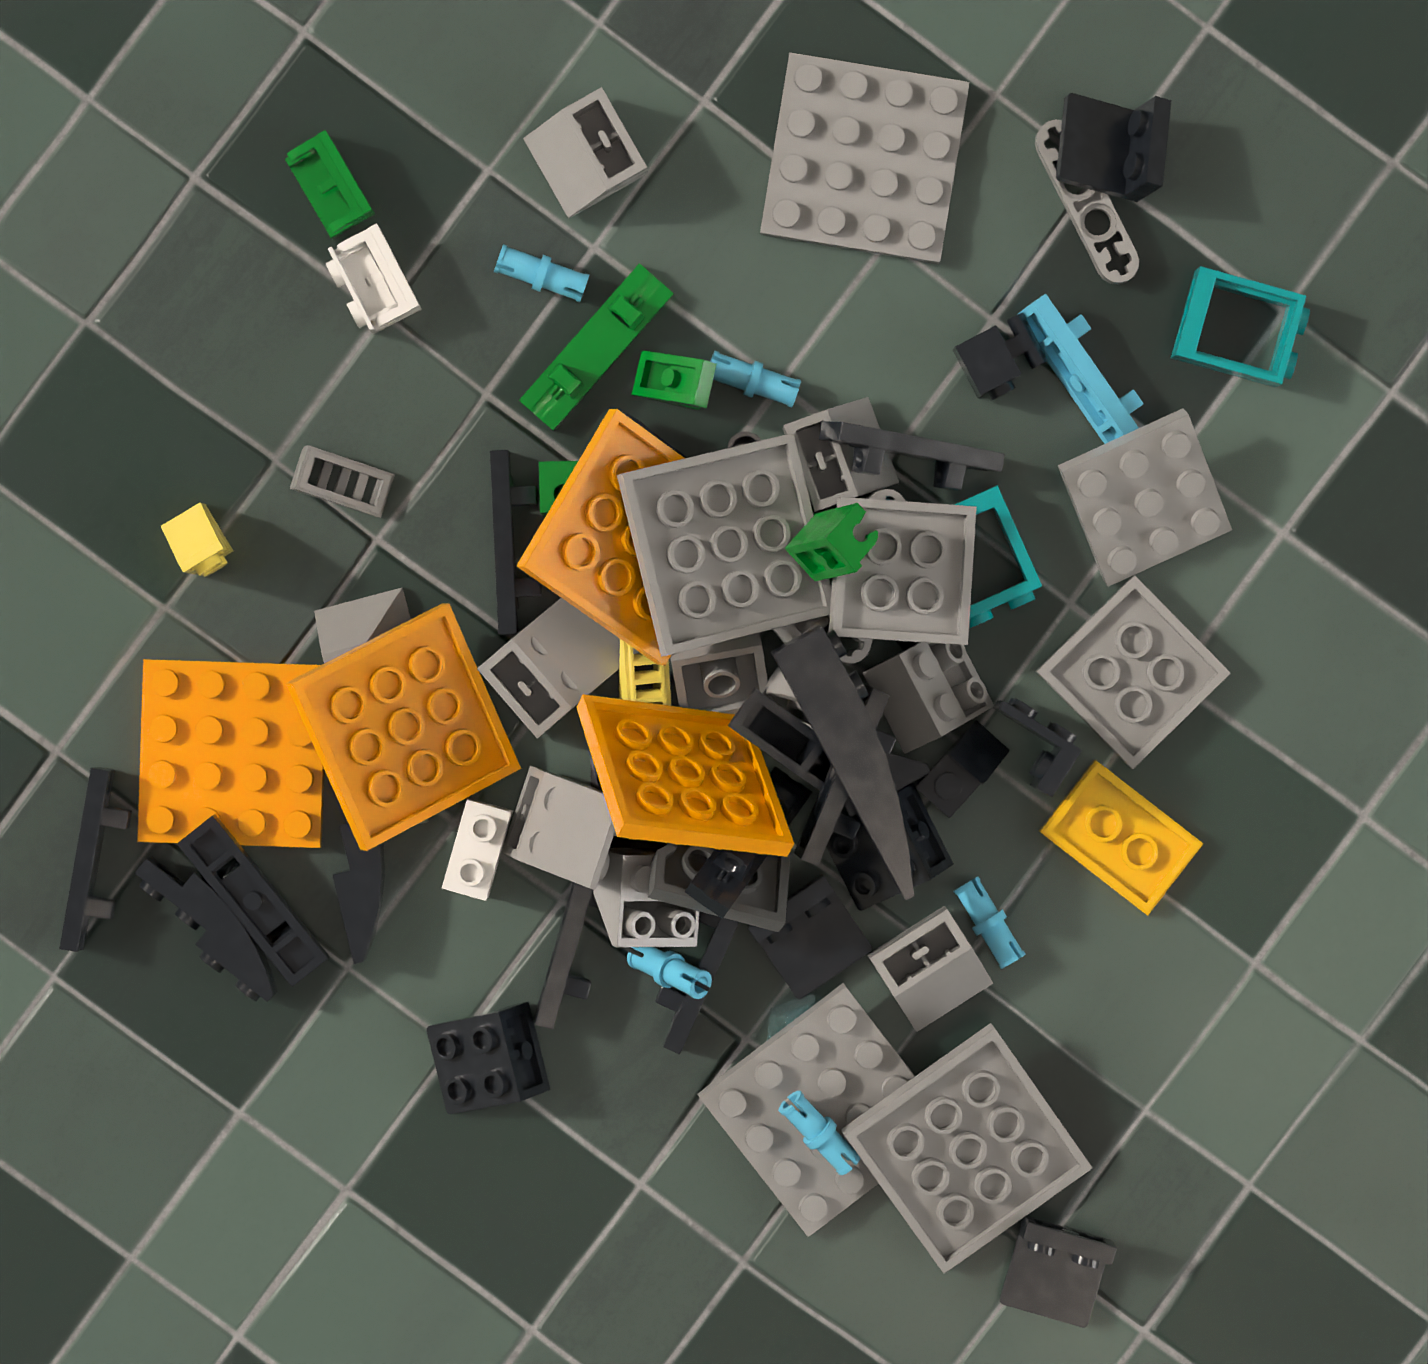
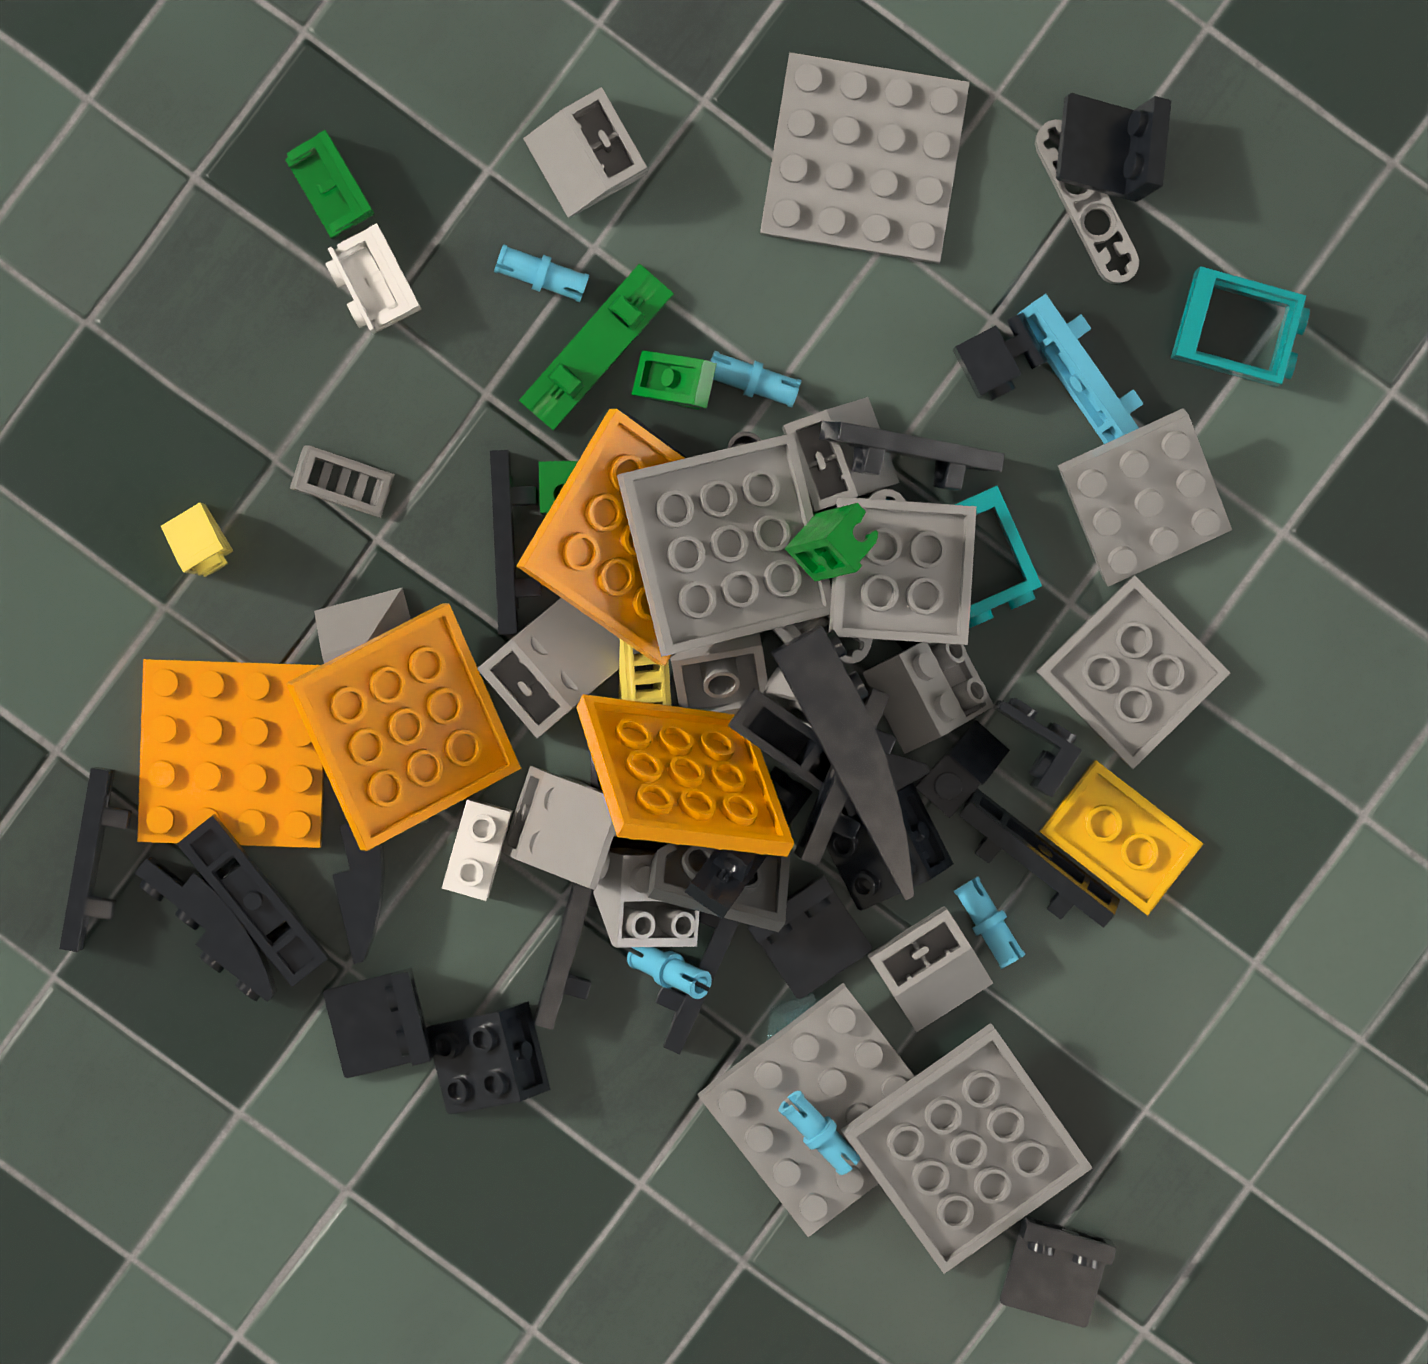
none -> black bracket [323,968,434,1078]
none -> black hinge [959,788,1120,928]

